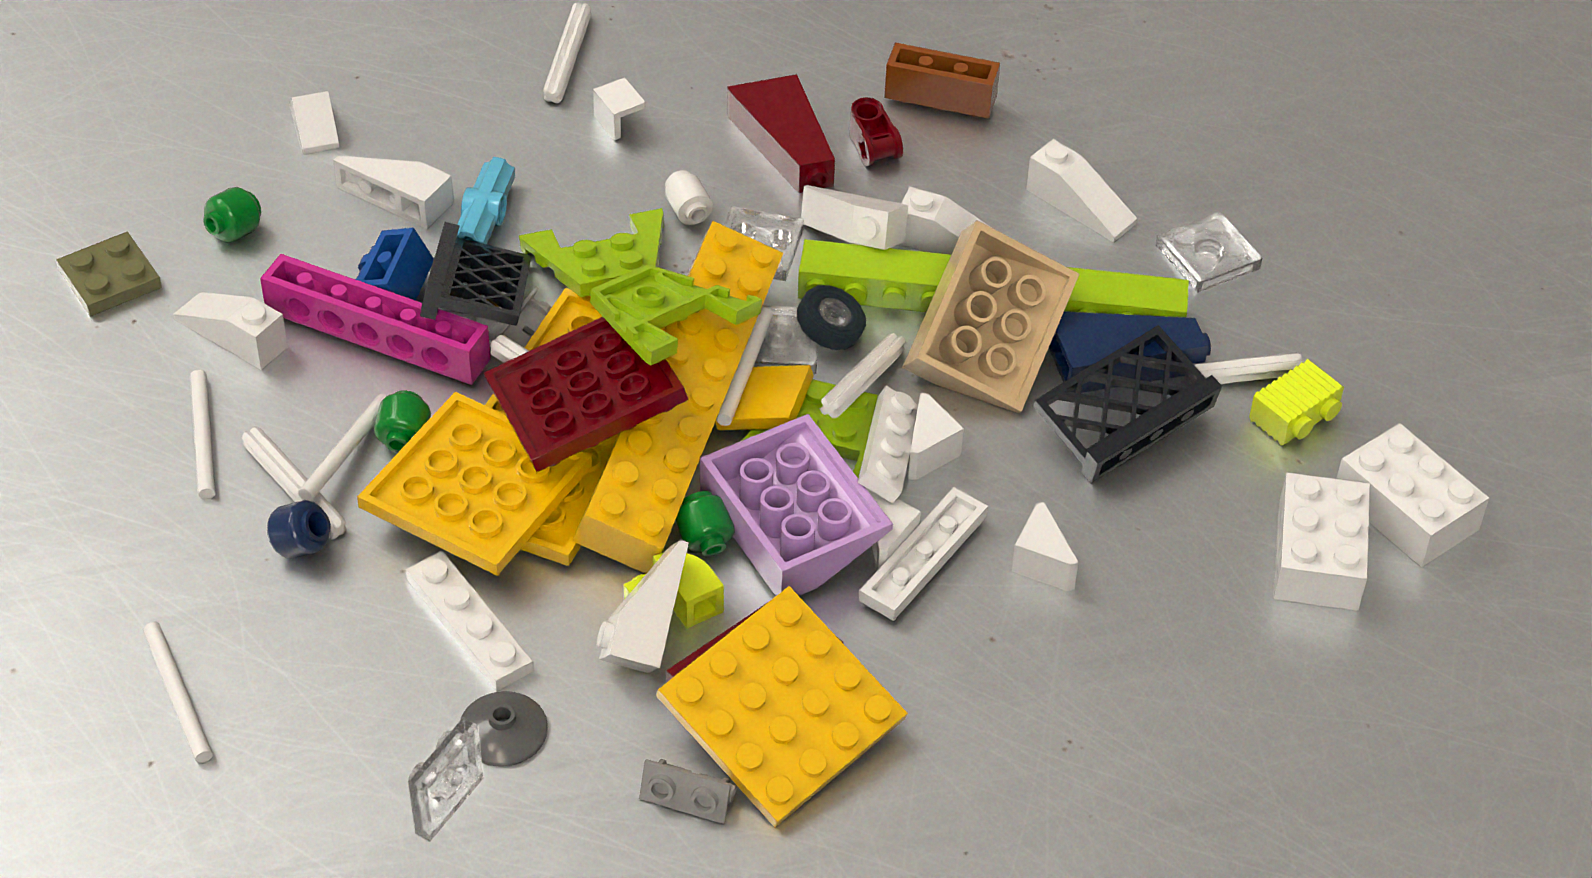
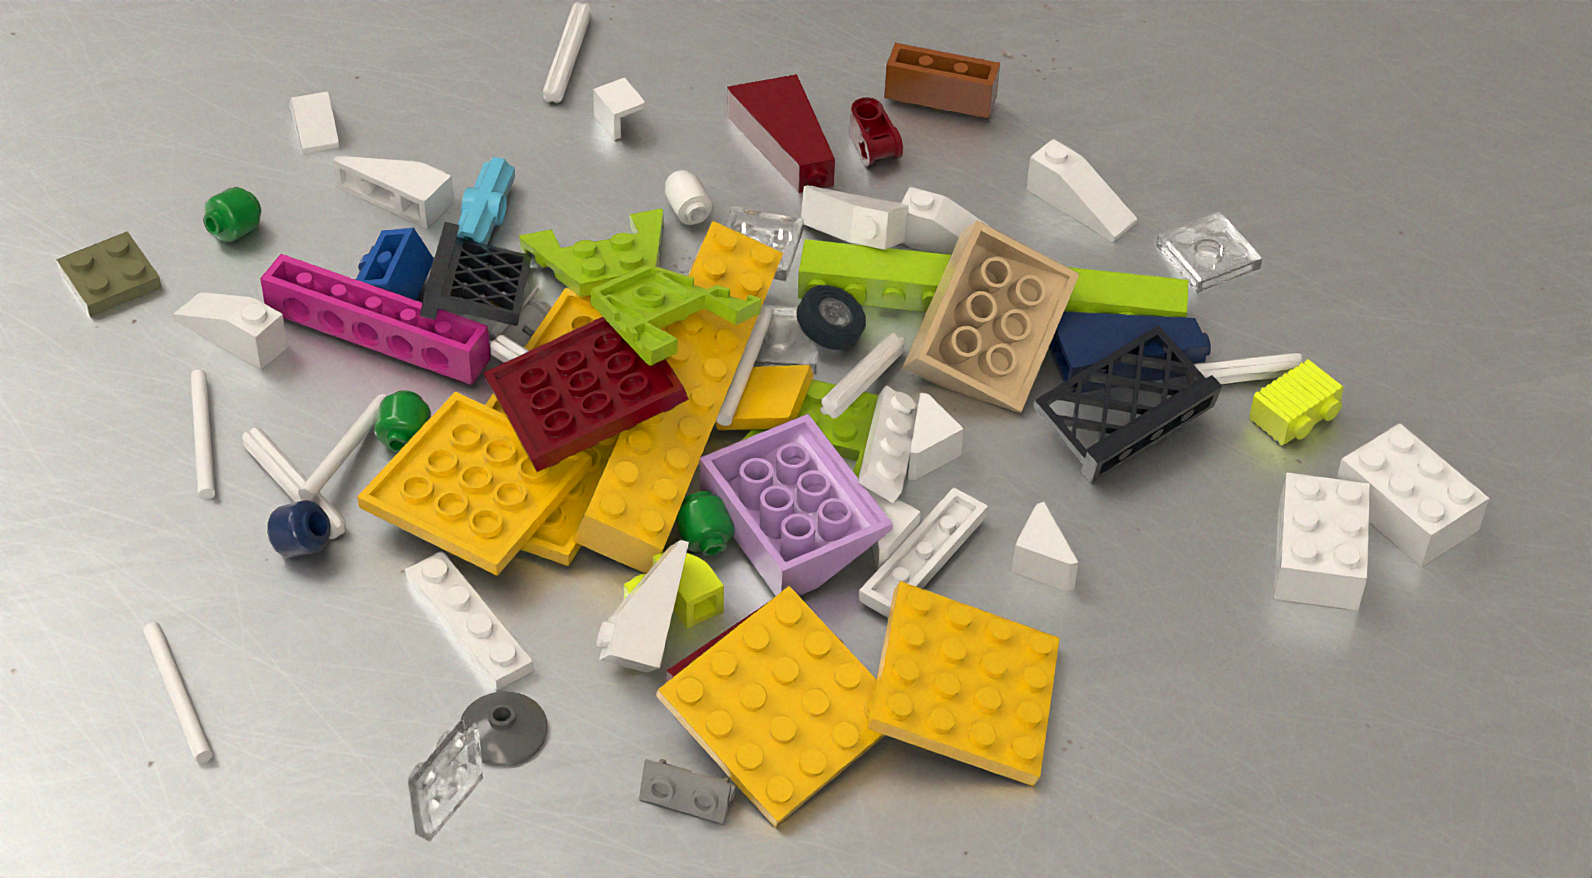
none -> yellow plate [867,581,1060,786]

